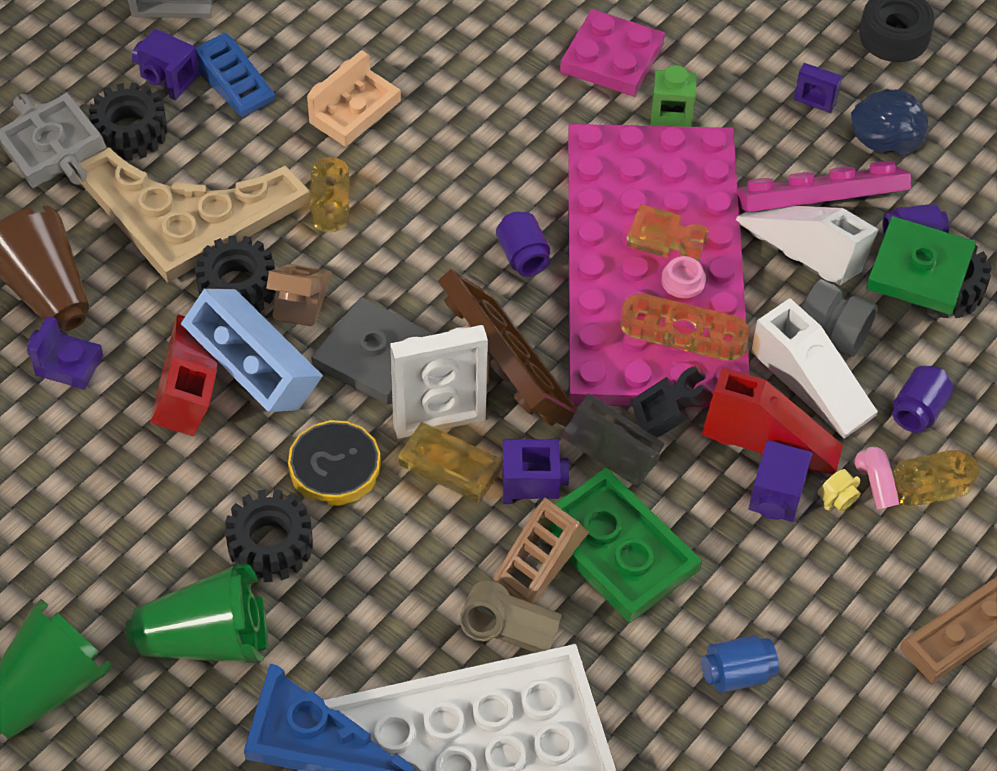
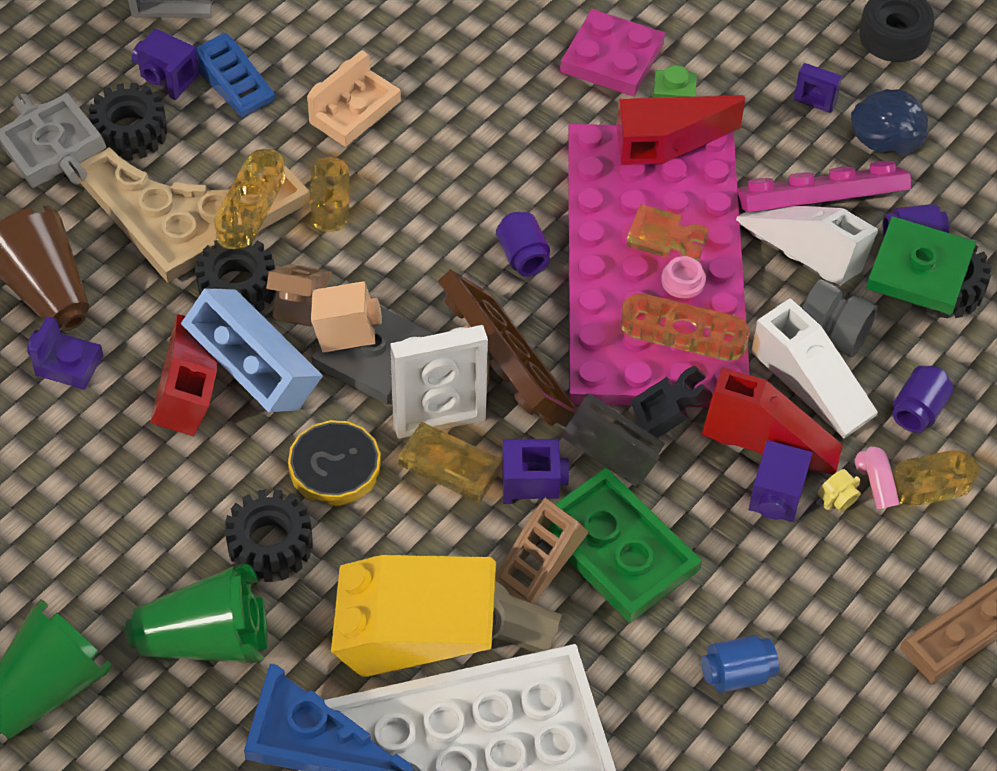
none -> clear yellow beam [214,149,285,249]
none -> light nougat brick [311,281,382,352]
none -> yellow slope [331,555,496,678]
none -> red slope [616,95,745,165]

